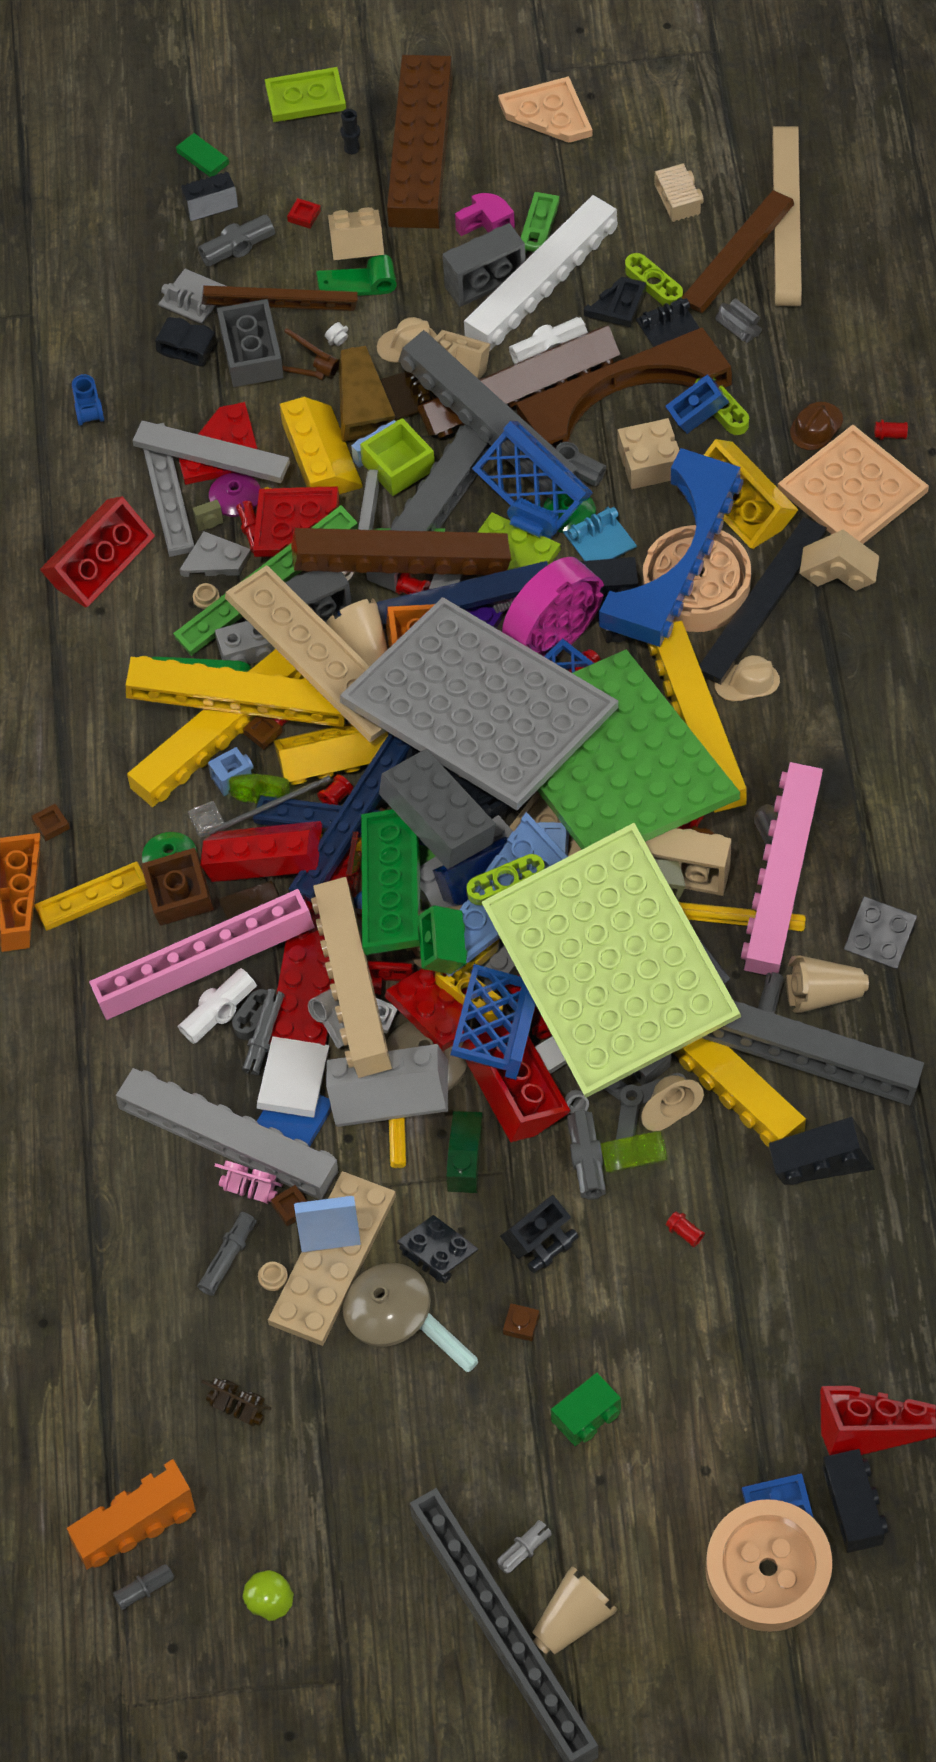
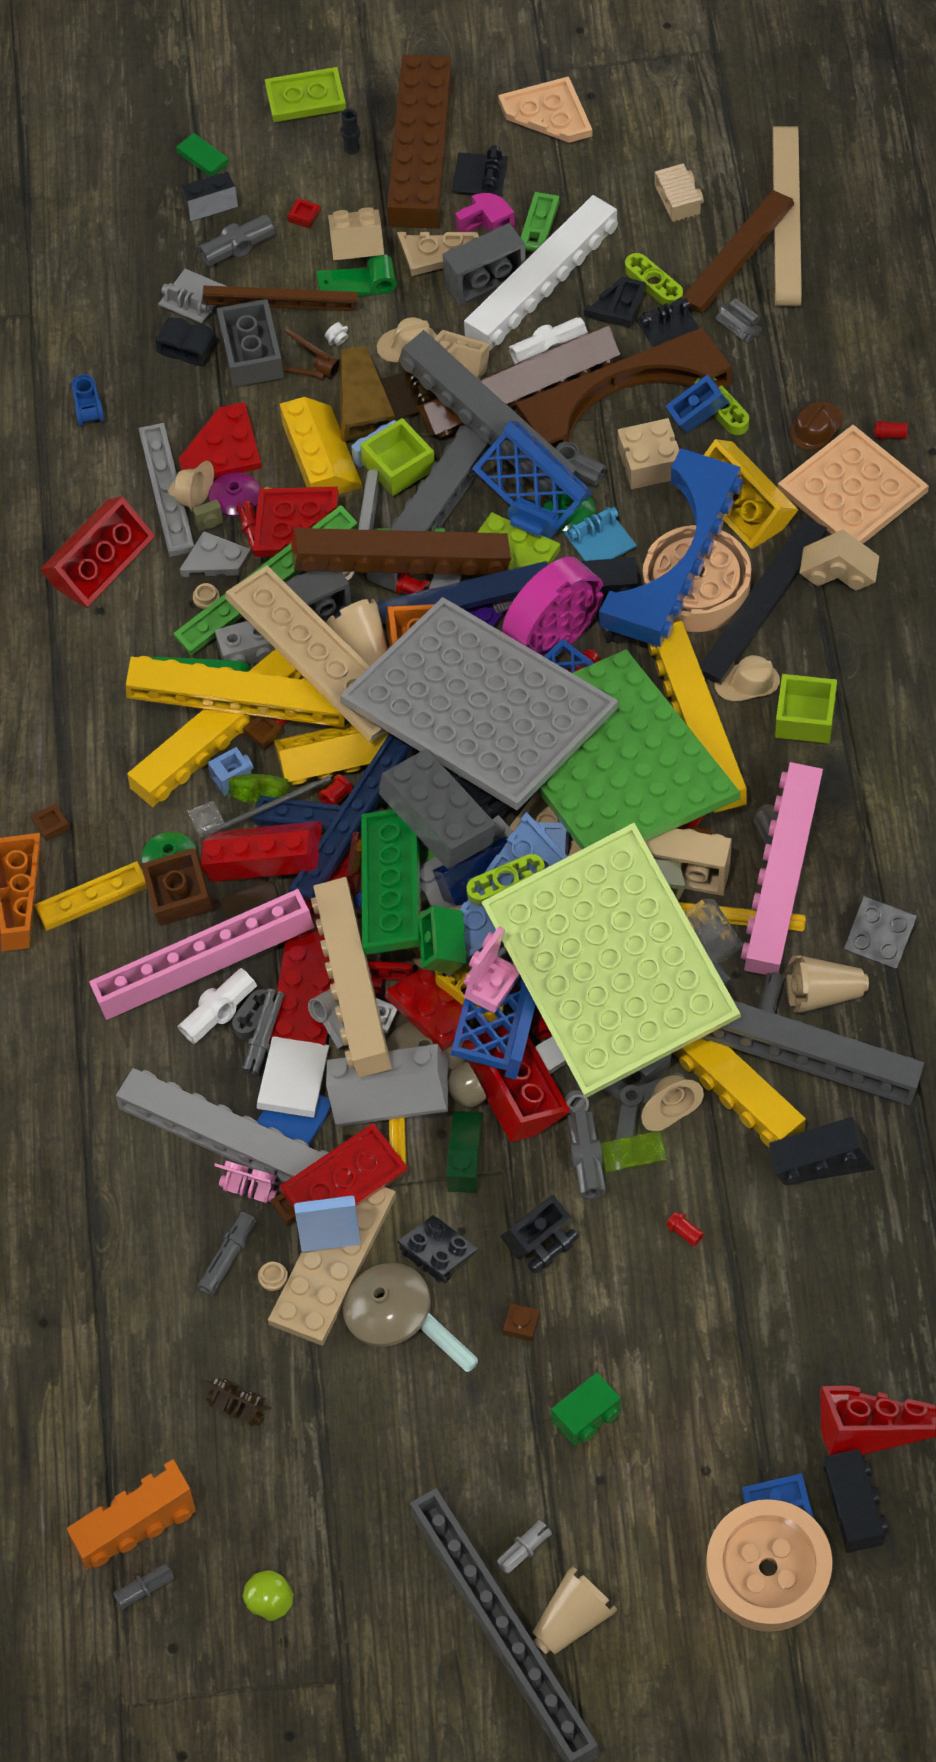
light grey tile [133,421,290,483] -> none
none -> tan piece [168,461,214,512]
none -> red tile [279,1123,408,1210]
none -> tan wing [397,232,479,276]
none -> dark tan hair [448,1062,486,1108]
none -> black hinge [452,145,508,196]
none -> bright pink bracket [464,926,520,1013]
none -> clear brick [685,899,743,963]
none -> lime piece [775,674,837,744]

